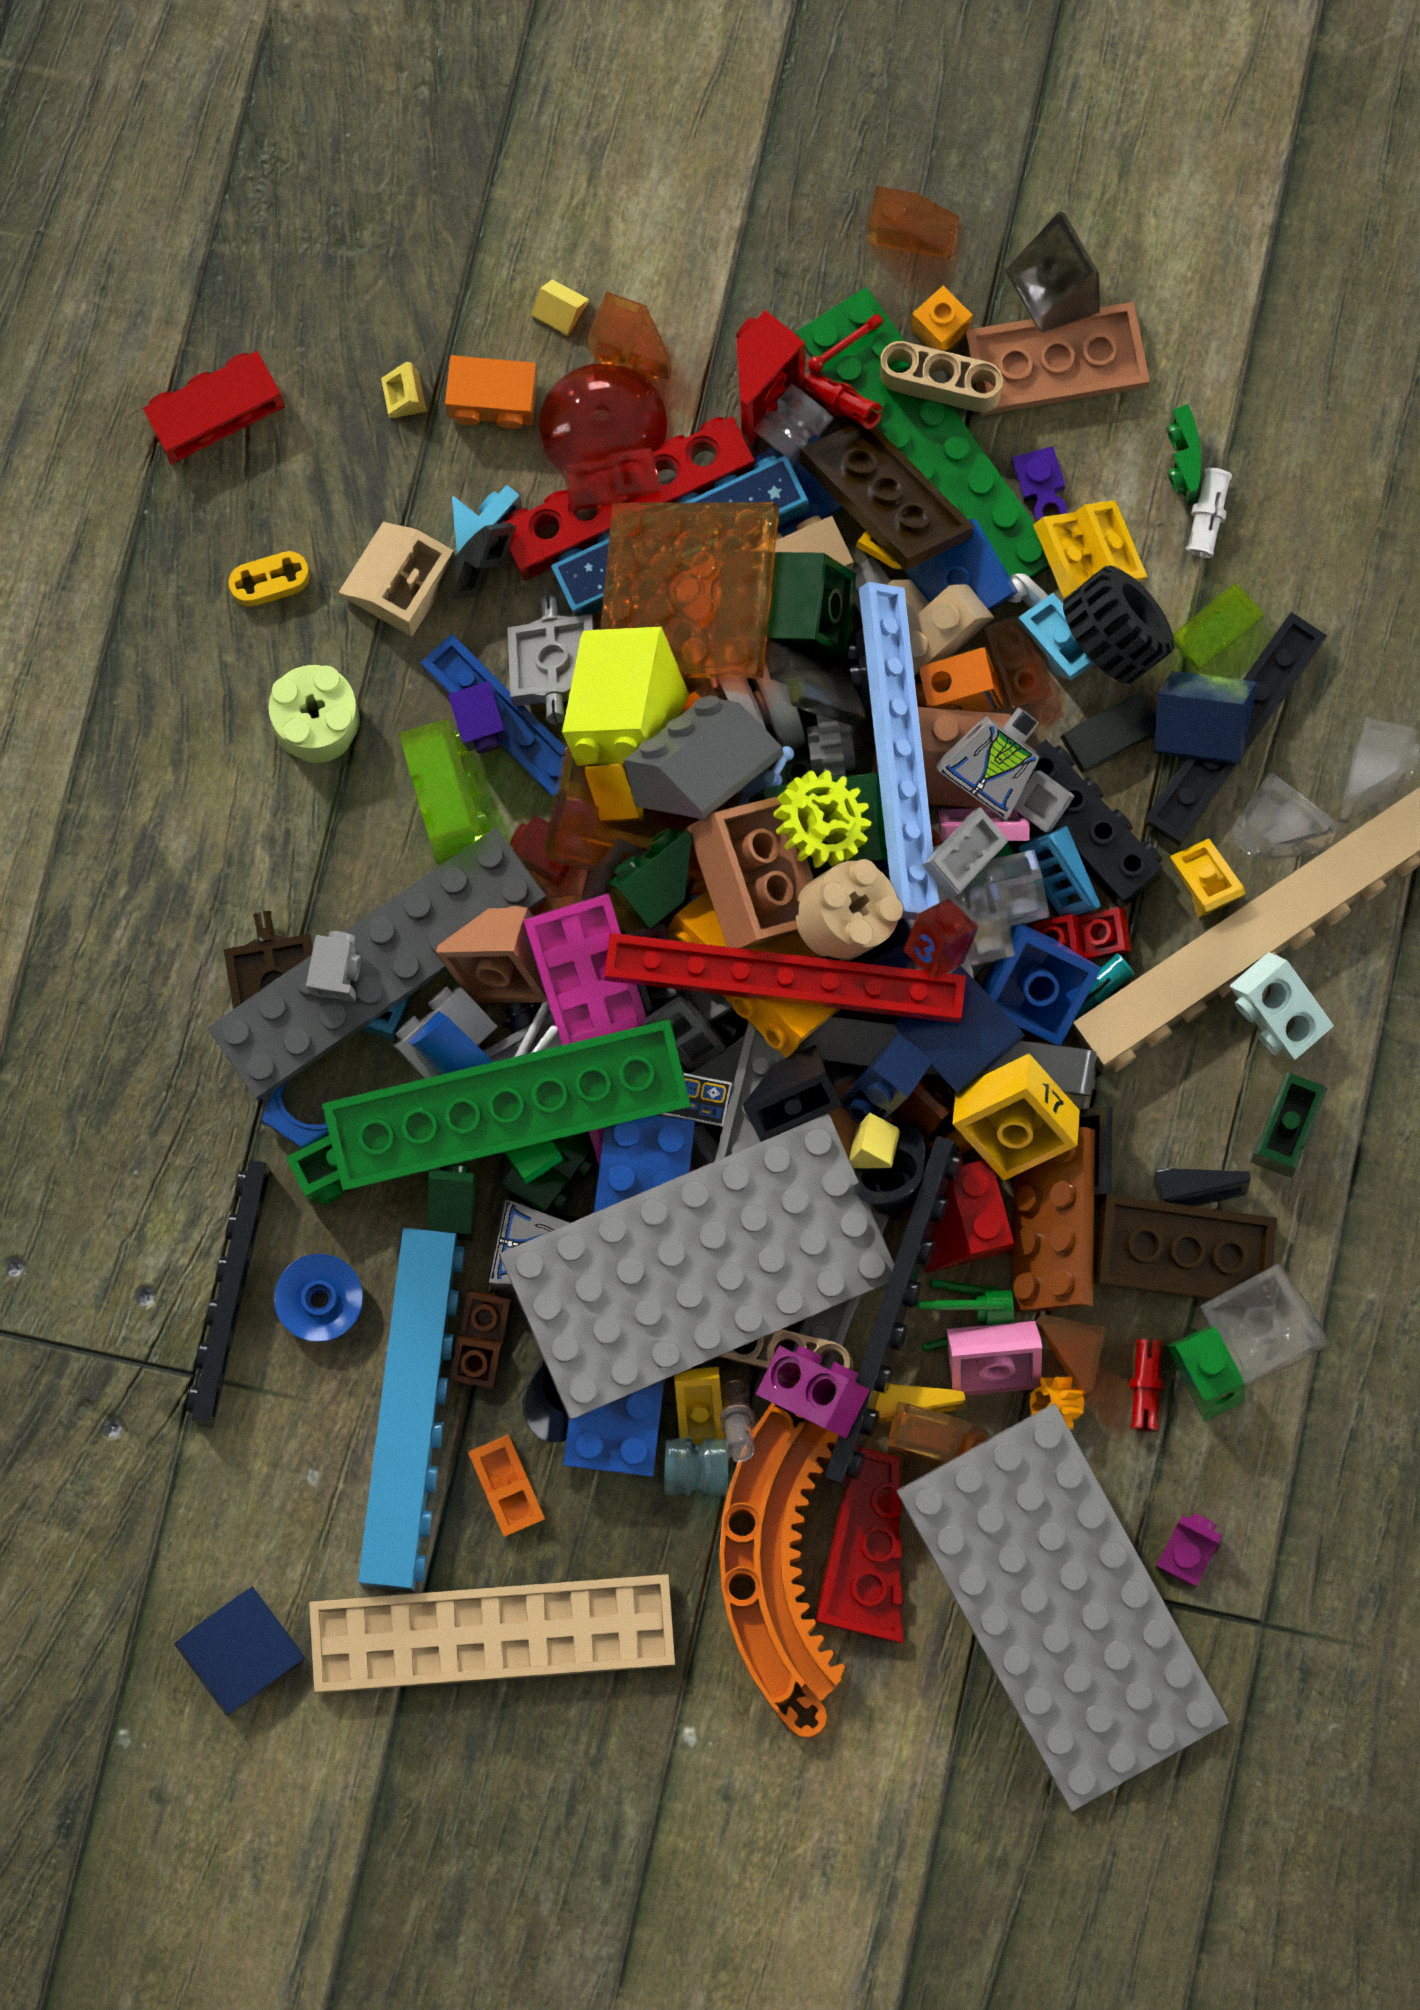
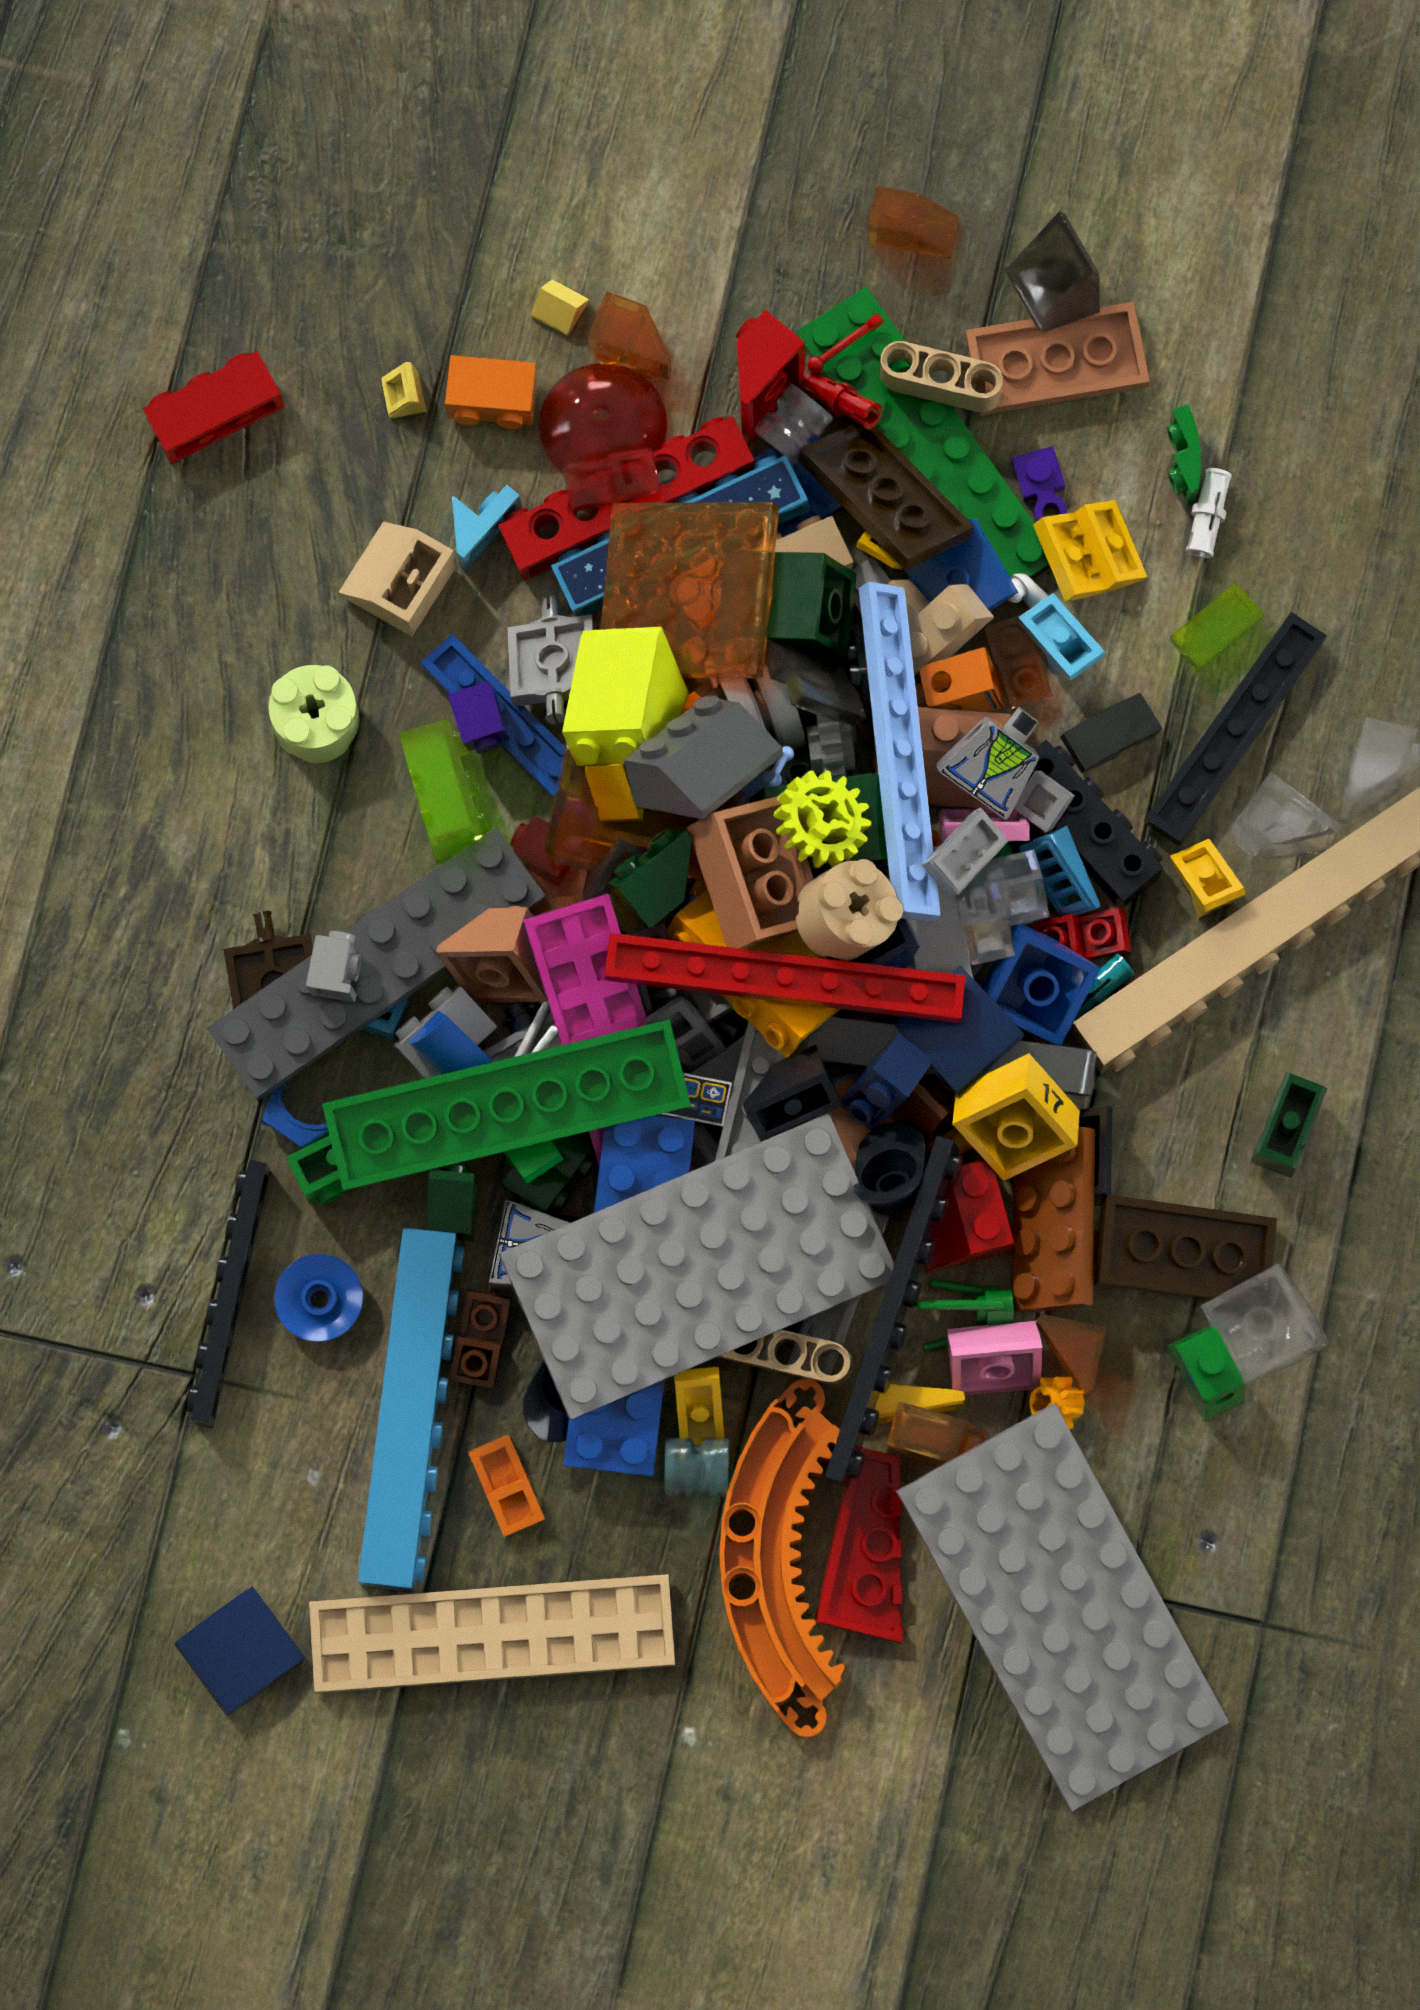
yellow beam [228,551,310,607] -> none
pearl dark grey slope [438,523,517,600] -> none
clear pin [720,1380,756,1462] -> none
magenta brick [756,1345,870,1438] -> none
light yellow slope [849,1112,900,1168] -> none
clear red brick [903,898,979,979] -> none
light orange brick [911,286,973,352] -> none
black tyre [1063,565,1175,684] -> none
red pin [1129,1339,1165,1432] -> none
black slope [1153,1168,1251,1207] -> none
dark blue slope [1155,671,1258,765] -> none
magenta bracket [1155,1513,1222,1588] -> none
light aqua brick [1229,952,1334,1060] -> none

